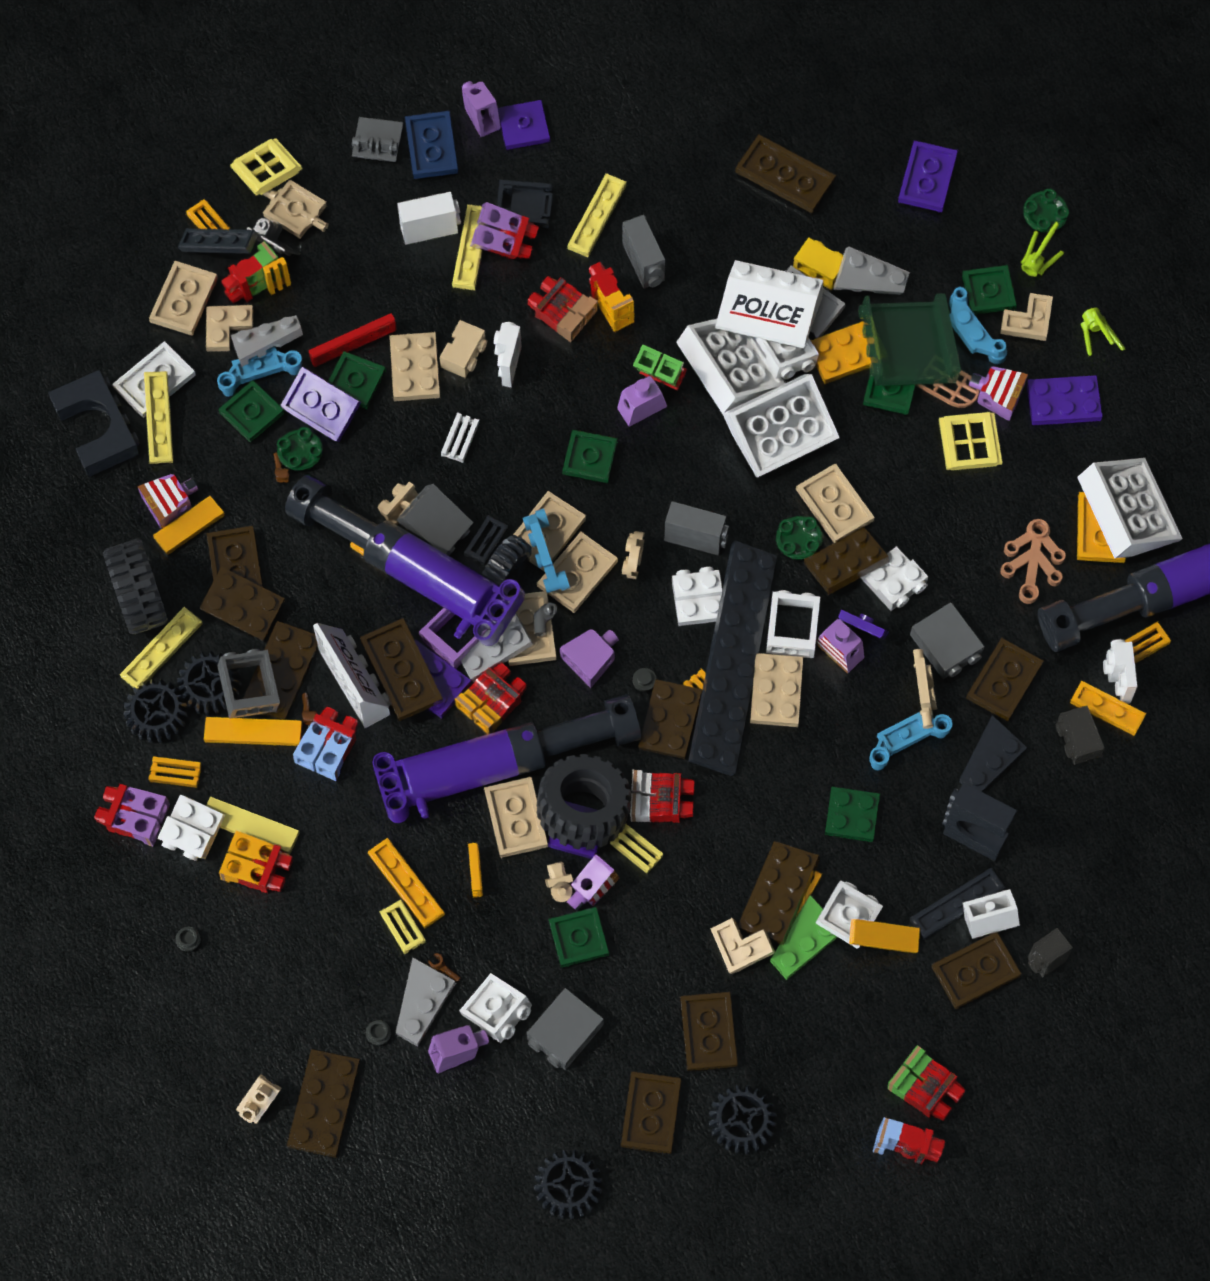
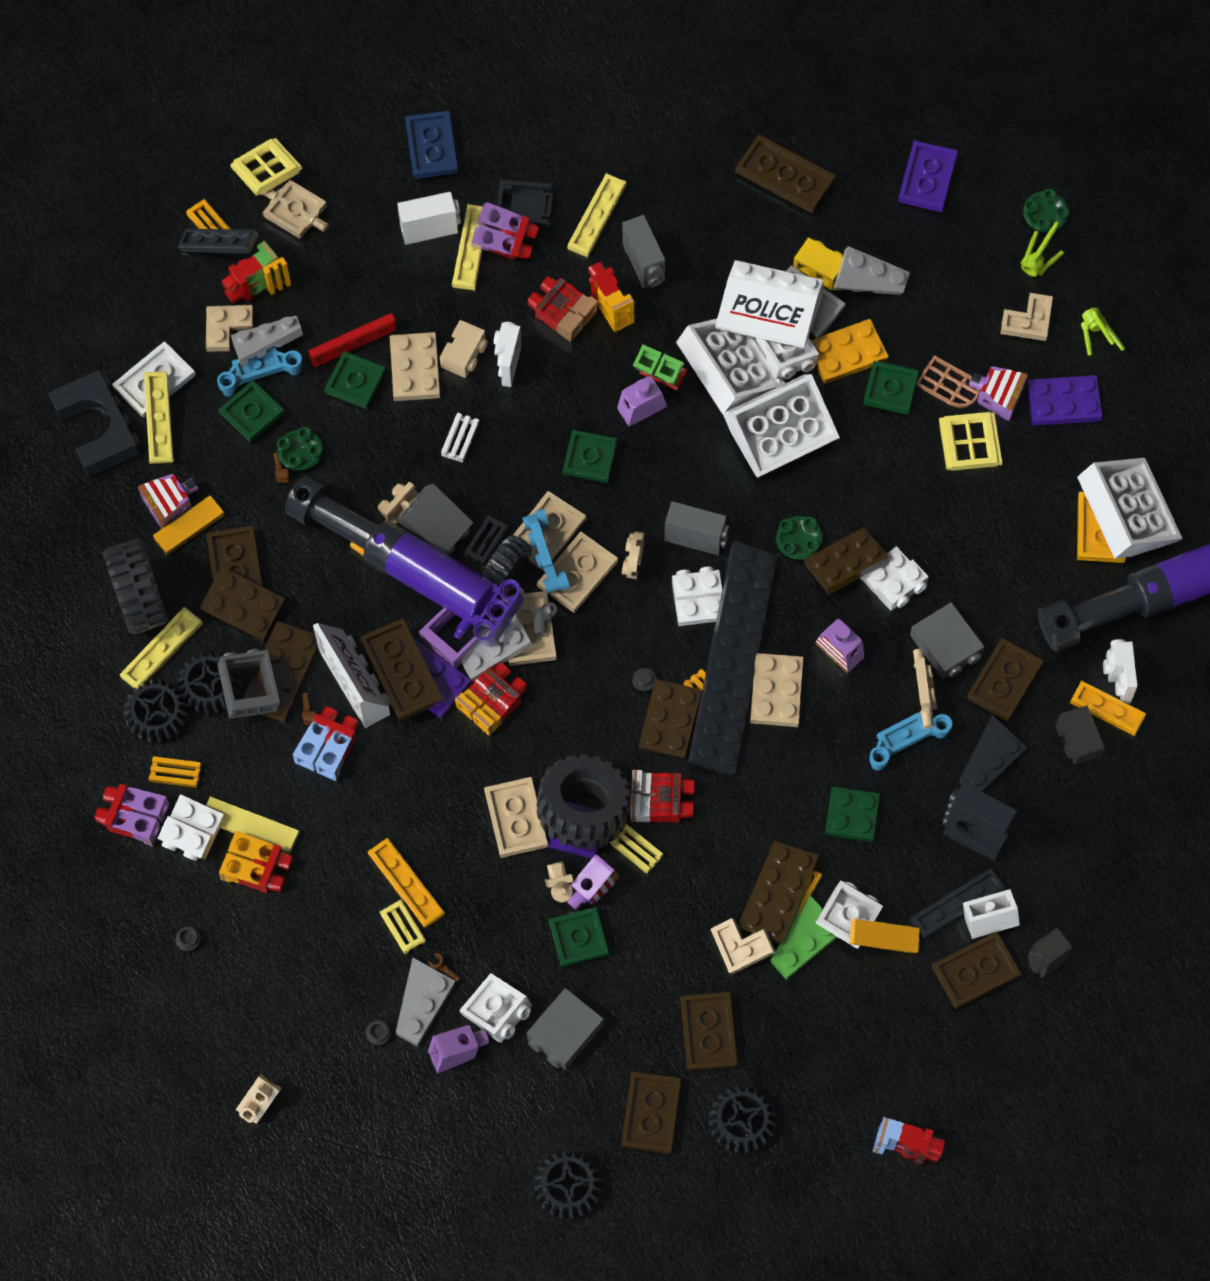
tan plate [149,261,218,336] -> none
light orange tile [204,717,302,746] -> none
dark grey hinge [247,218,301,256] -> none
plate [280,367,361,442] -> none
dark brown plate [287,1049,360,1158] -> none
dark grey hinge [352,117,403,162] -> none
dark purple piece [373,694,641,823] -> none
medium lavender torso [462,81,501,137] -> none
light orange tile [468,843,483,897] -> none
dark purple plate [497,100,550,150] -> none
medium lavender torso [560,629,619,688] -> none
white window [766,590,820,658] -> none
tan plate [796,463,874,543] -> none
dark purple plate [838,610,889,640] -> none
clear green panel [859,294,961,386] -> none
hips [888,1045,965,1121] -> none
dark azure plate [947,287,1007,364] -> none
dark green plate [962,265,1016,315] -> none
nougat plant [1001,519,1066,604] -> none
light orange tile [1125,622,1171,663] -> none

